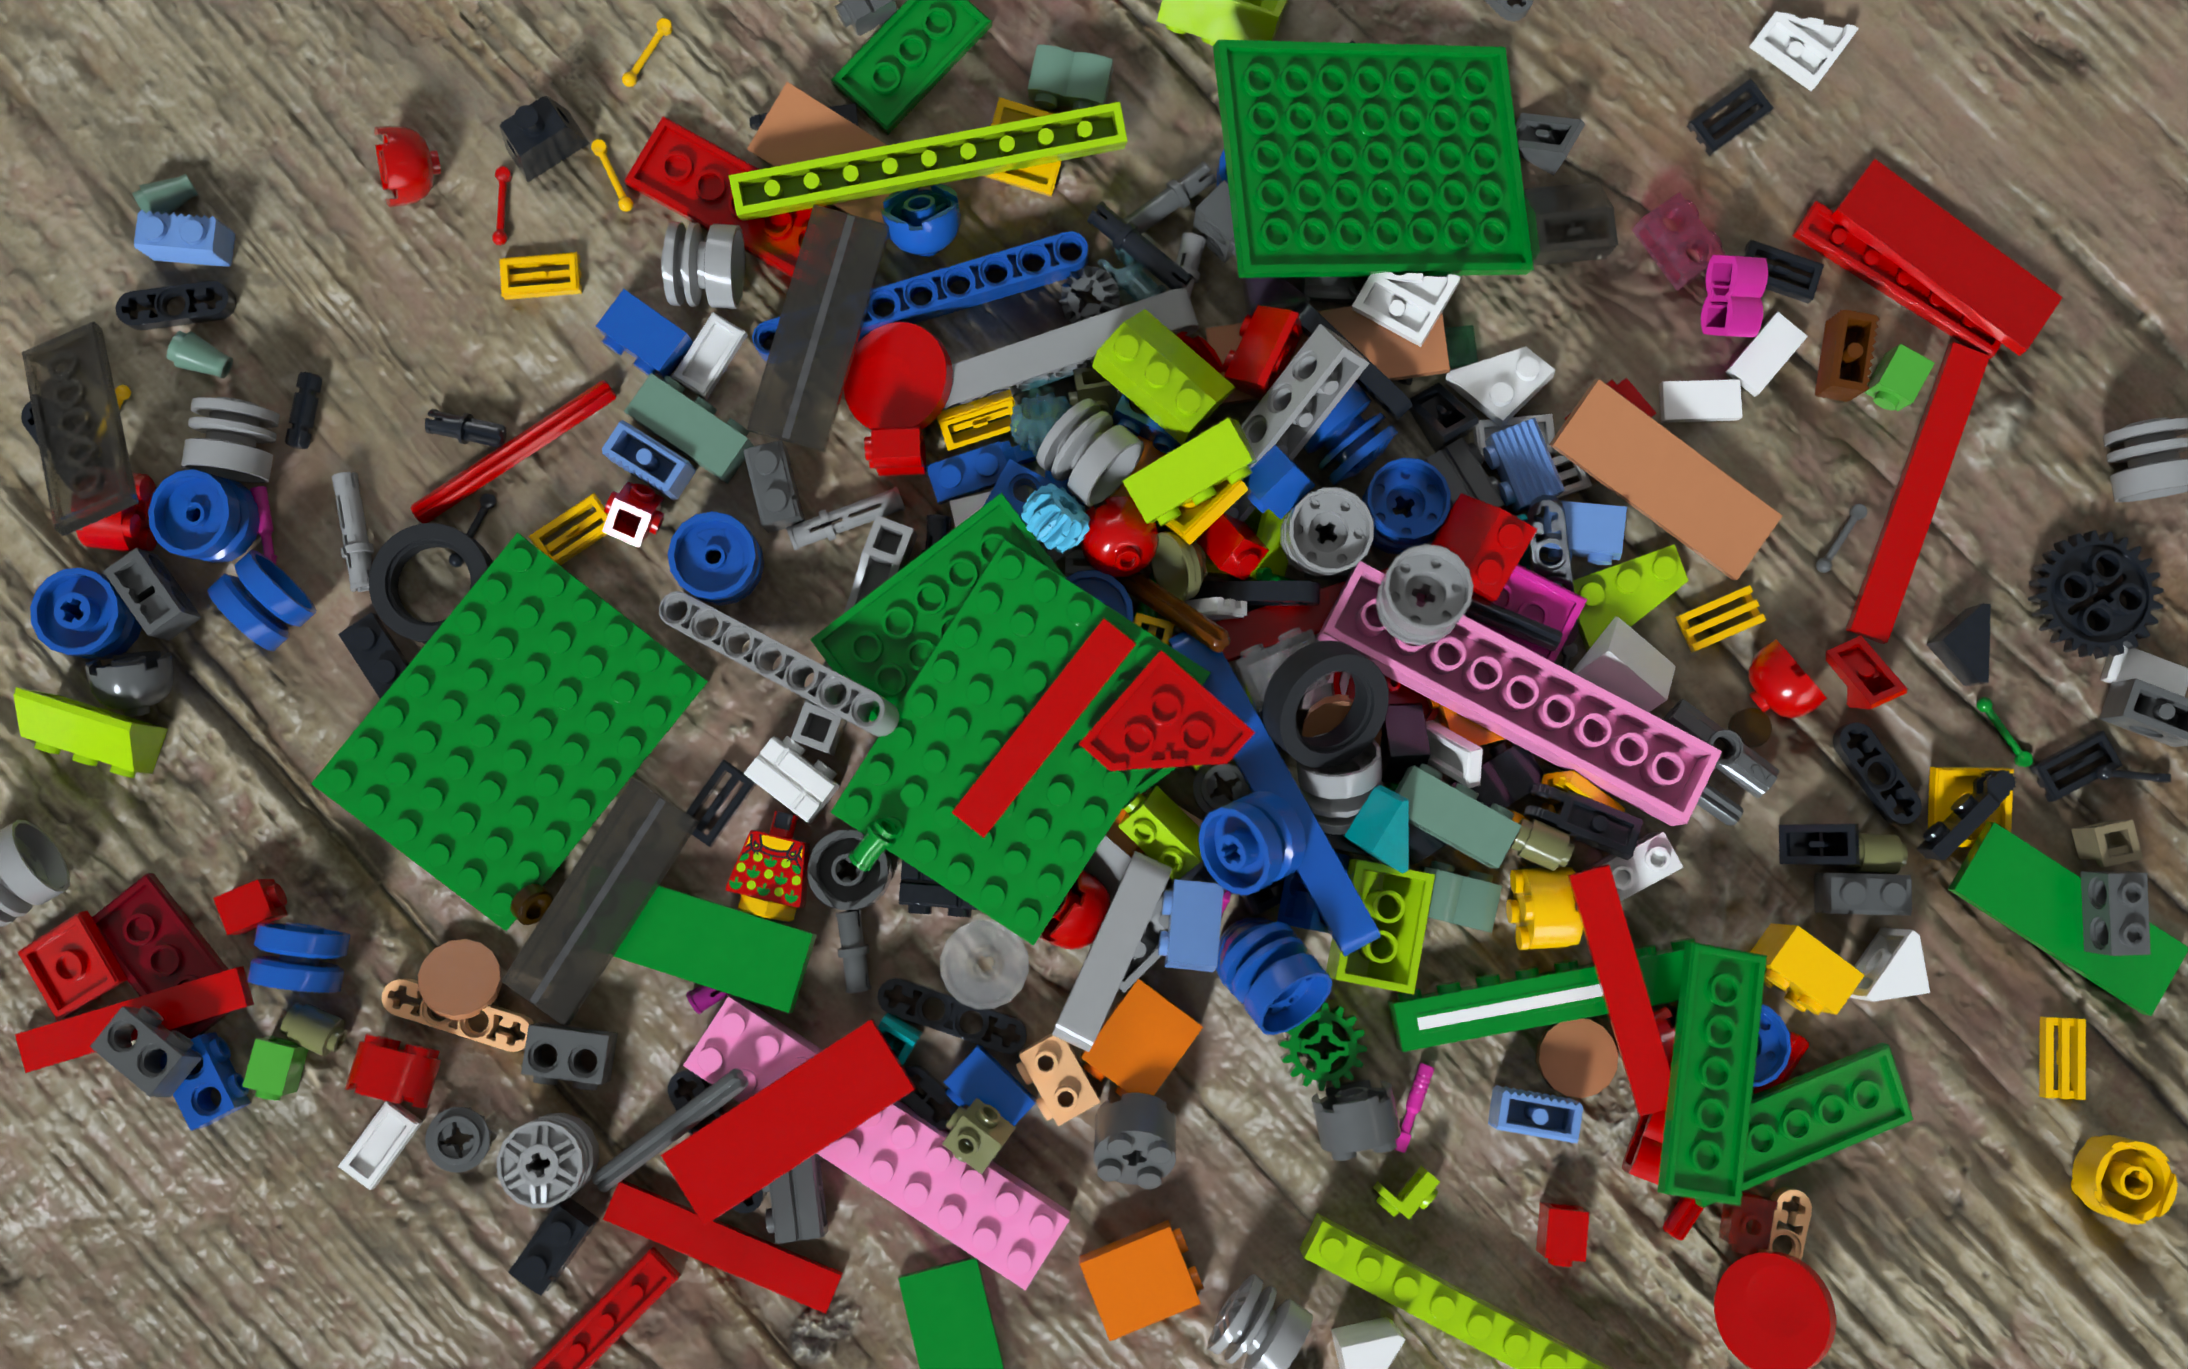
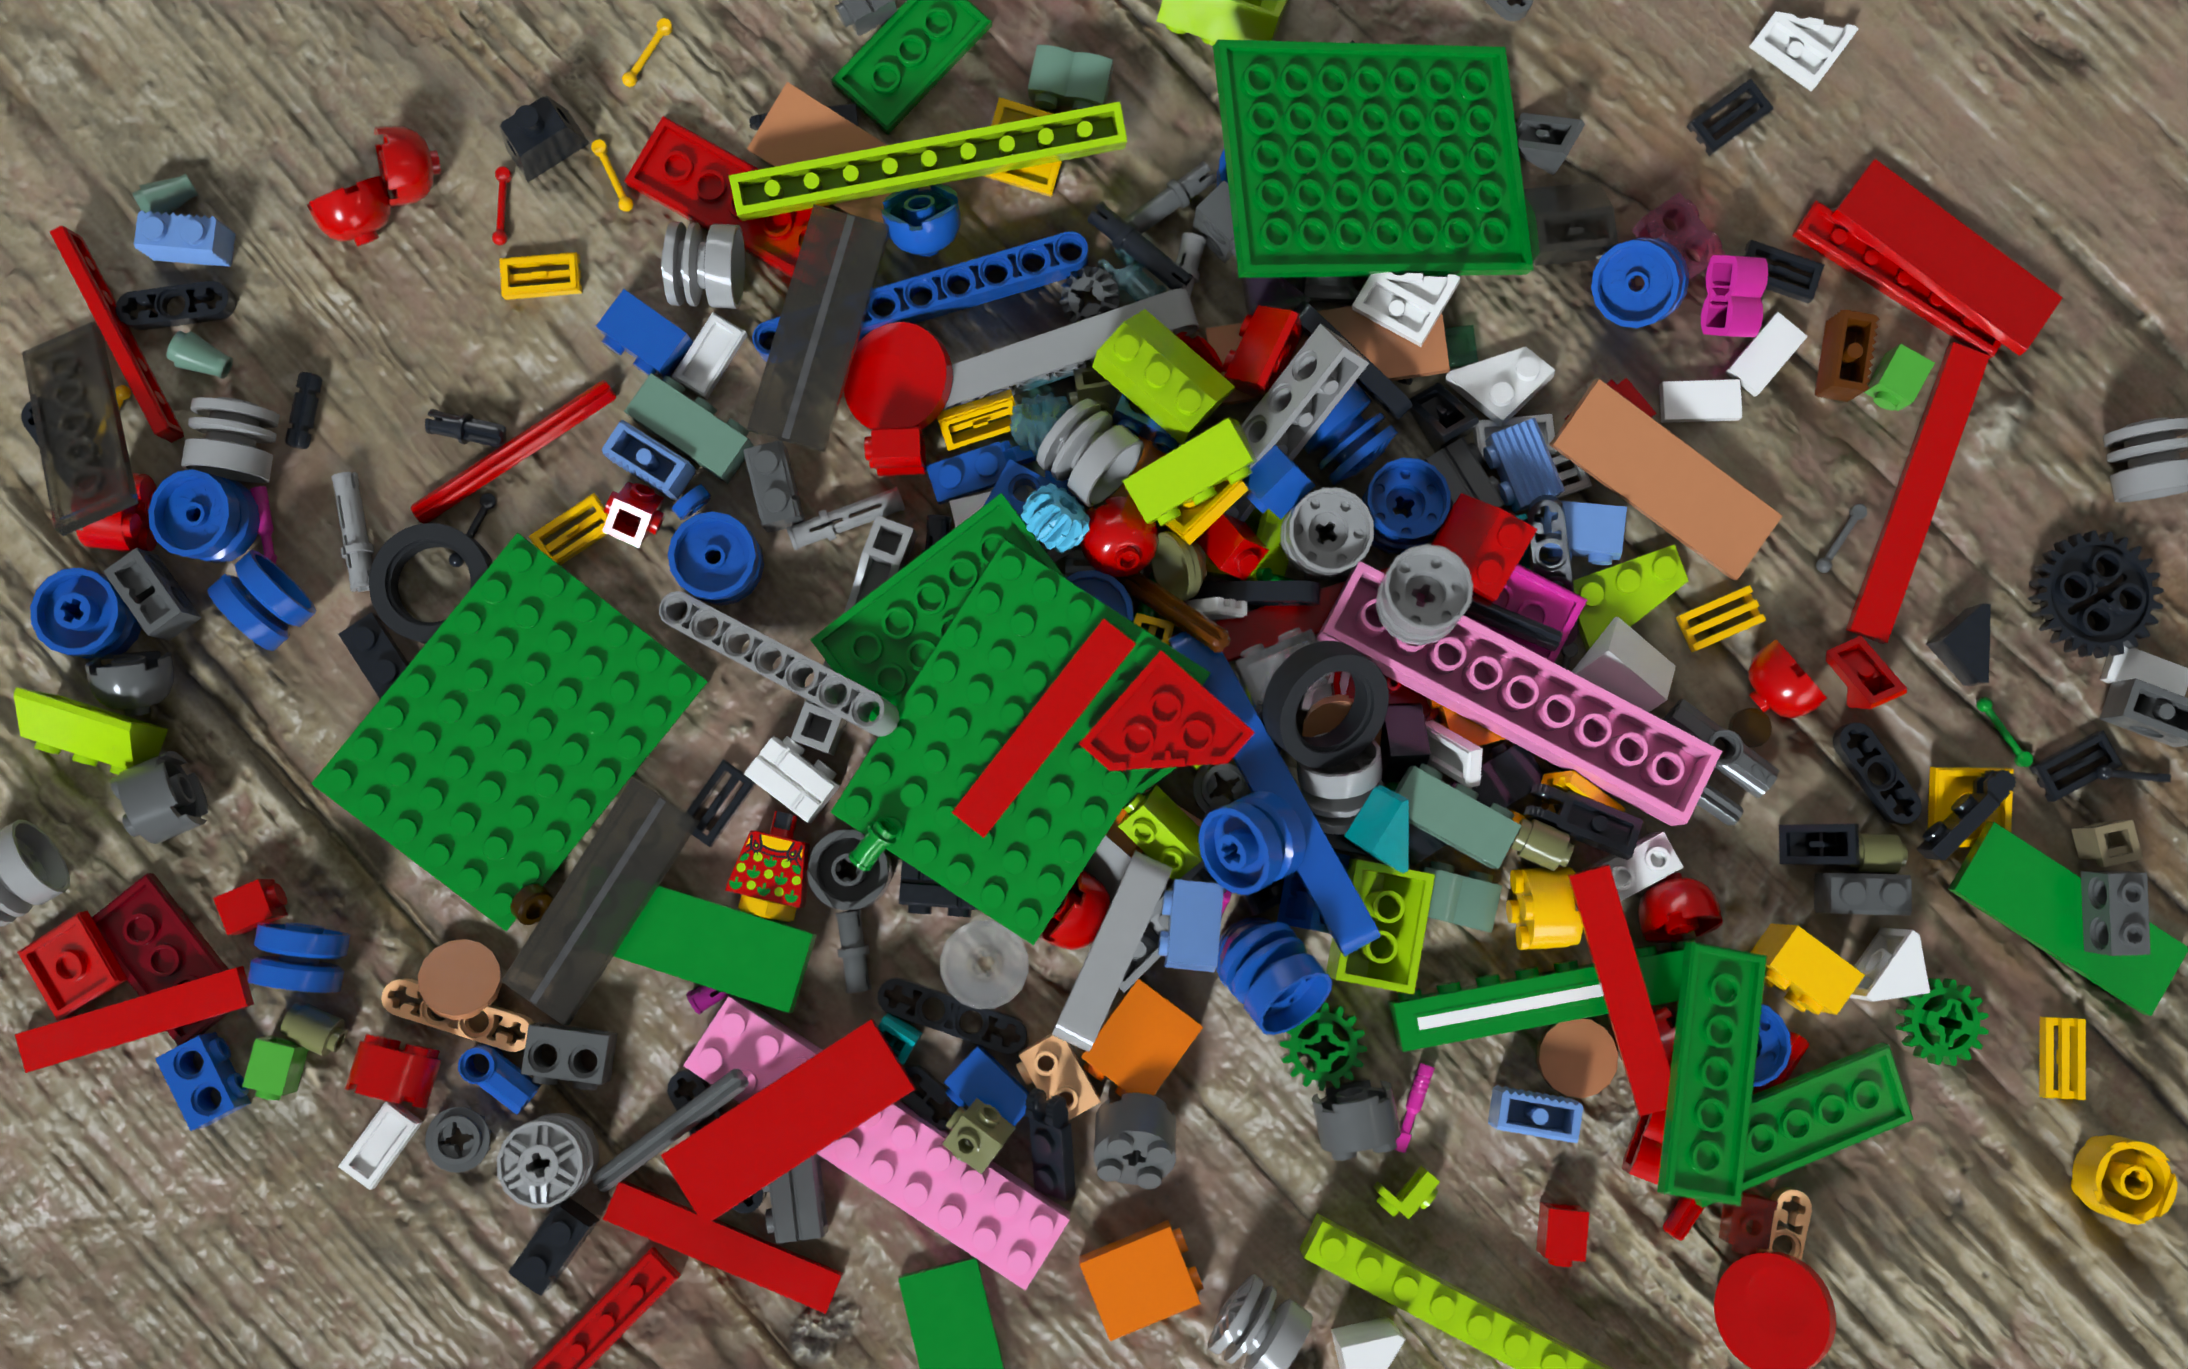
dark grey brick [90,1006,202,1098] -> none
none -> red tile [49,225,184,443]
none -> dark grey brick [110,751,208,844]
none -> red cylinder [307,176,391,247]
none -> blue piece [458,1043,541,1115]
none -> blue tile [671,484,711,520]
none -> black hinge [1025,1088,1076,1202]
none -> blue wheel [1591,237,1690,328]
none -> red cylinder [1638,872,1723,943]
none -> green gear [1896,978,1989,1066]

